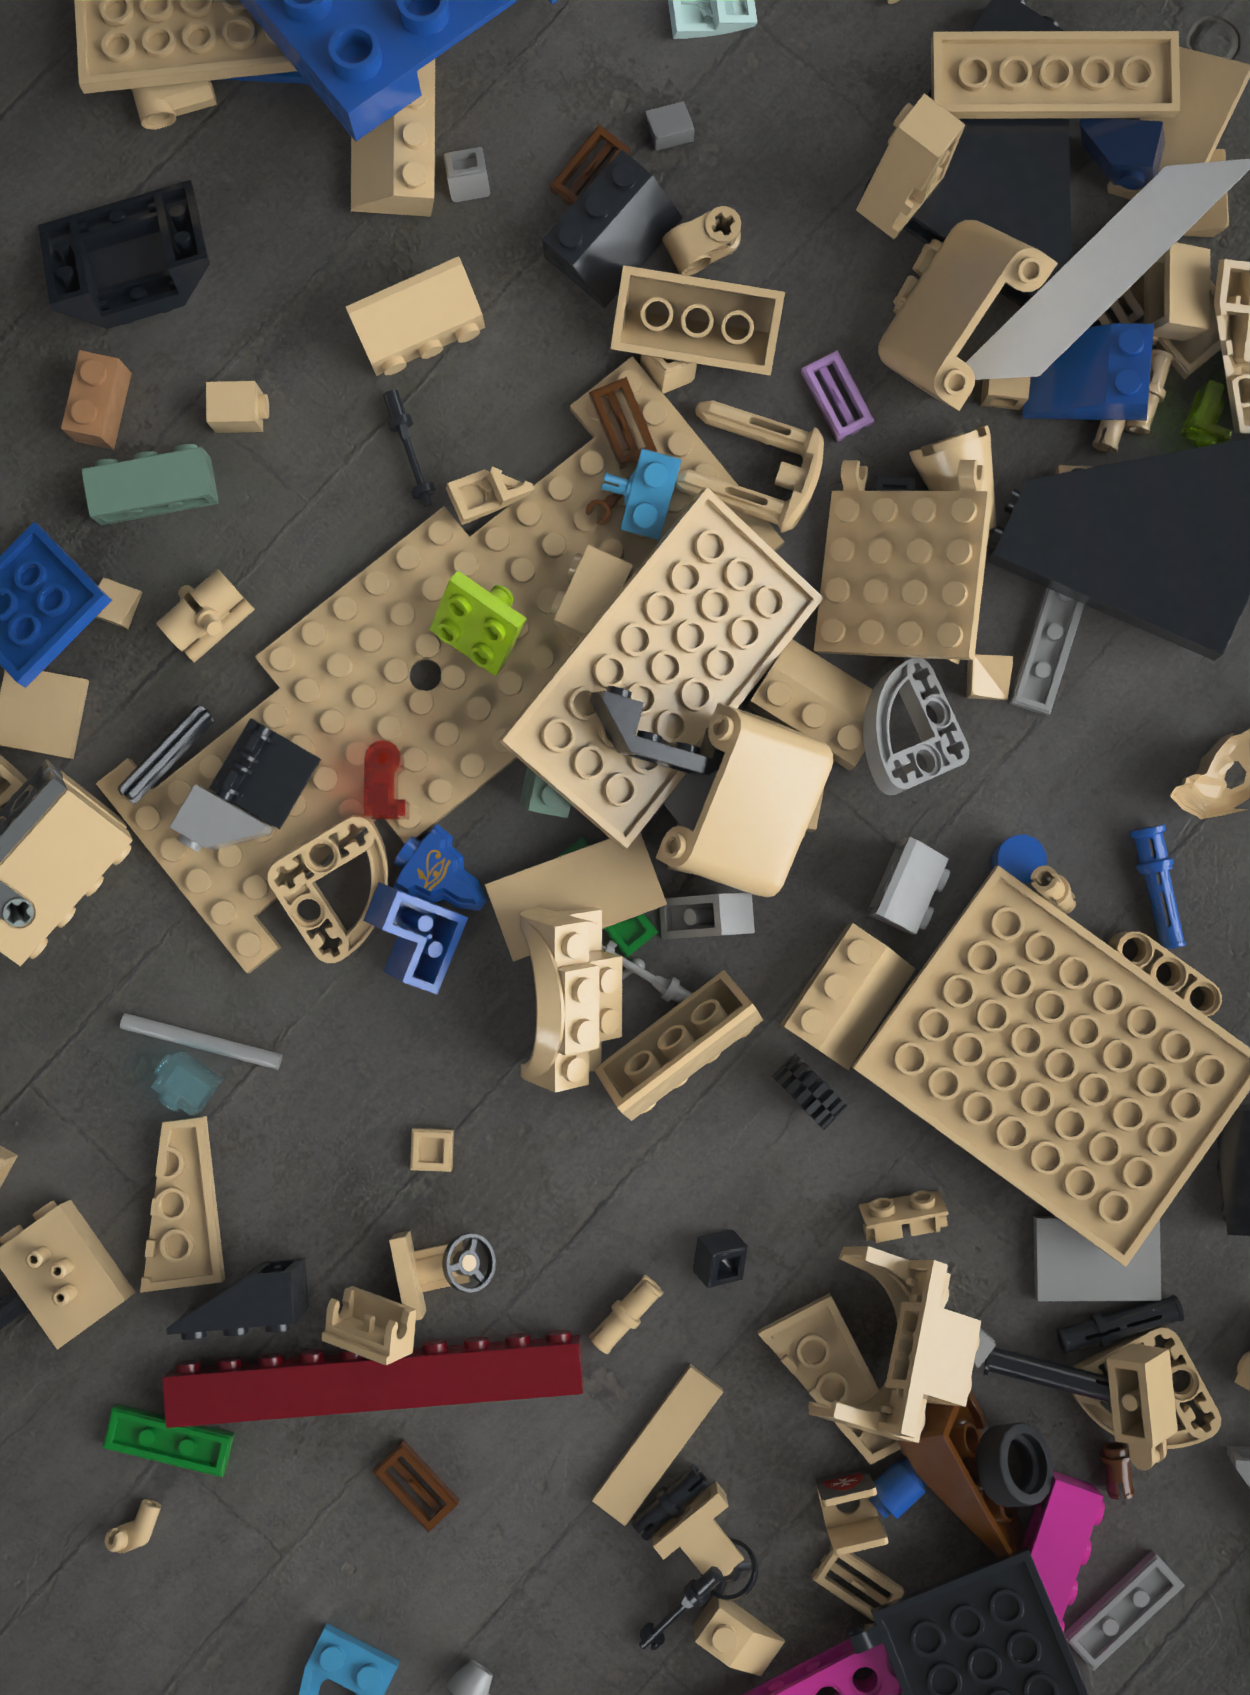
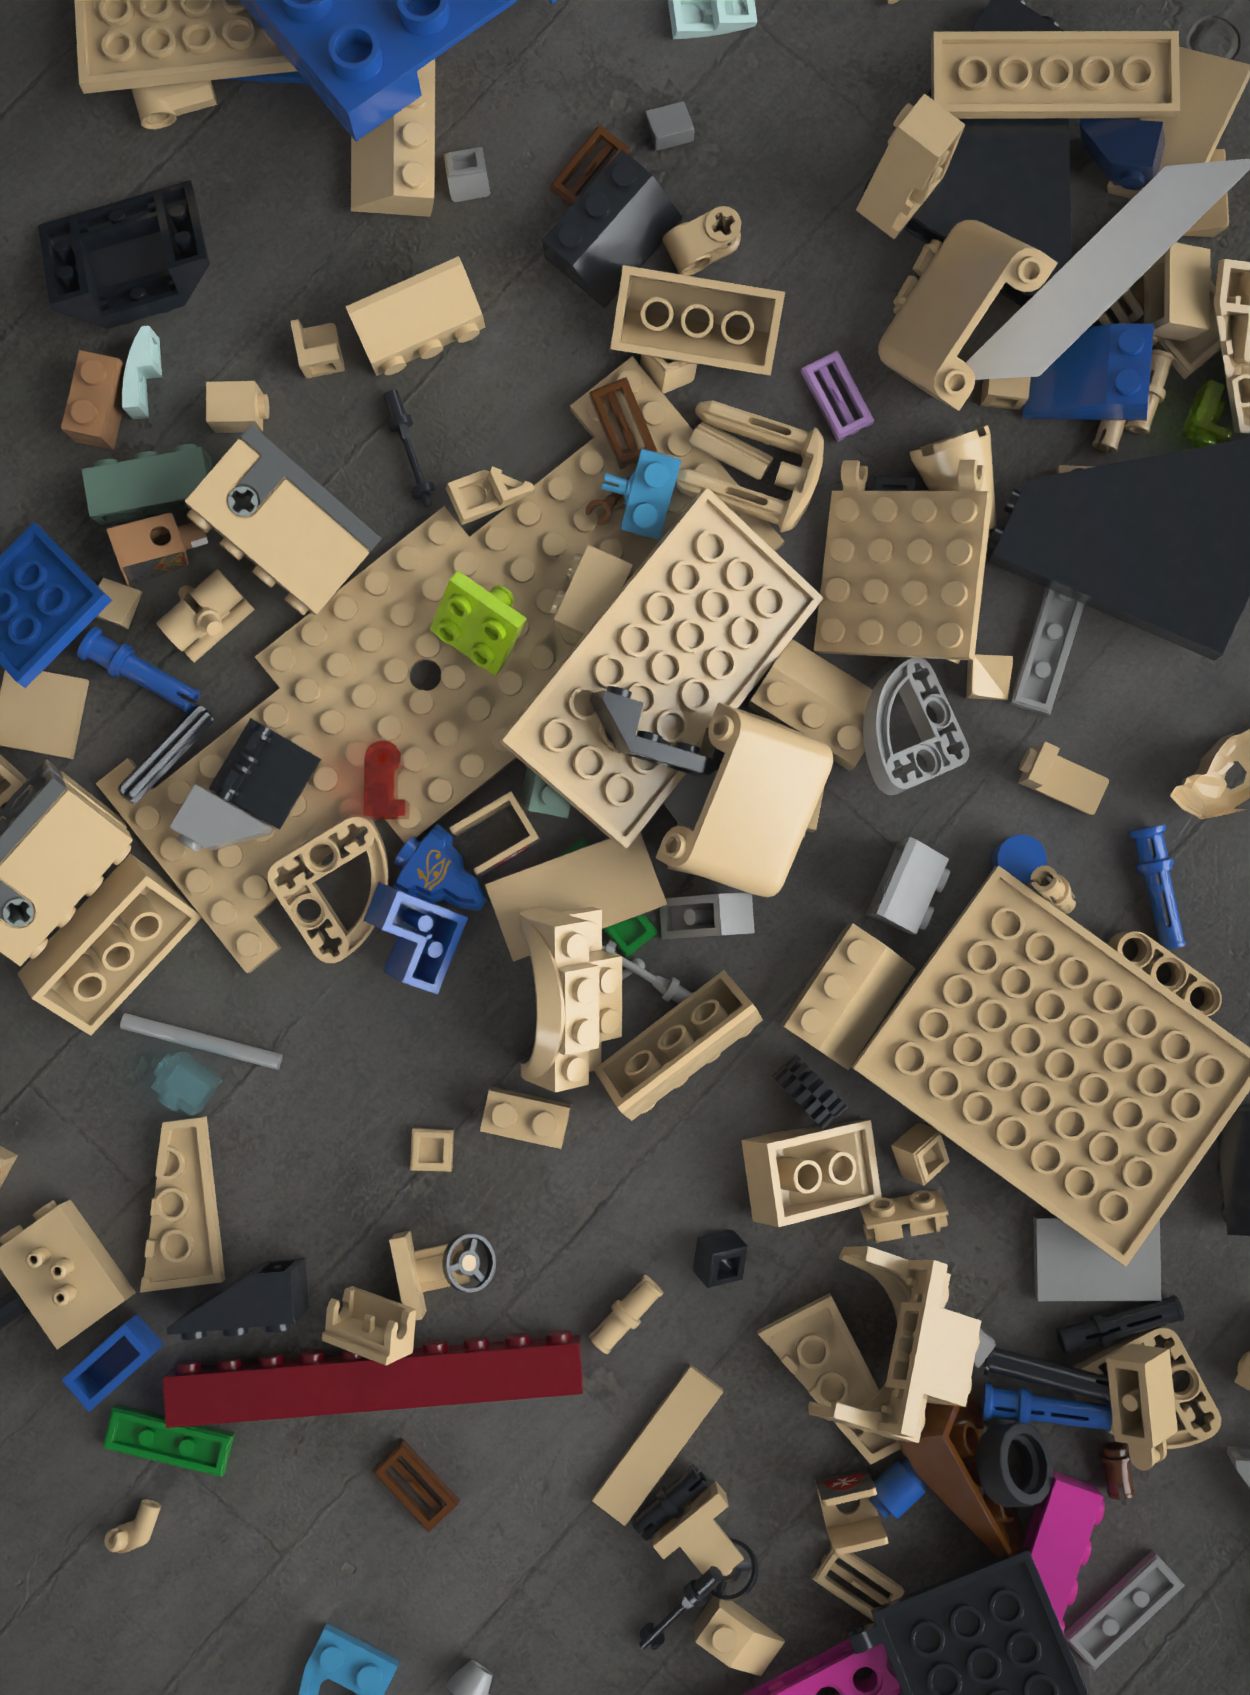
none -> tan slope [17,853,202,1036]
none -> blue brick [61,1314,165,1412]
none -> blue pin [77,626,201,713]
none -> medium nougat torso [106,513,208,587]
none -> light aqua slope [122,326,162,419]
none -> tan piece [185,424,382,615]
none -> tan panel [291,319,345,379]
none -> tan piece [449,791,541,877]
none -> tan brick [480,1087,572,1149]
none -> tan tile [689,421,774,480]
none -> tan slope [741,1119,882,1227]
none -> tan slope [891,1123,950,1186]
none -> blue pin [982,1382,1112,1432]
none -> tan bracket [1018,741,1109,815]

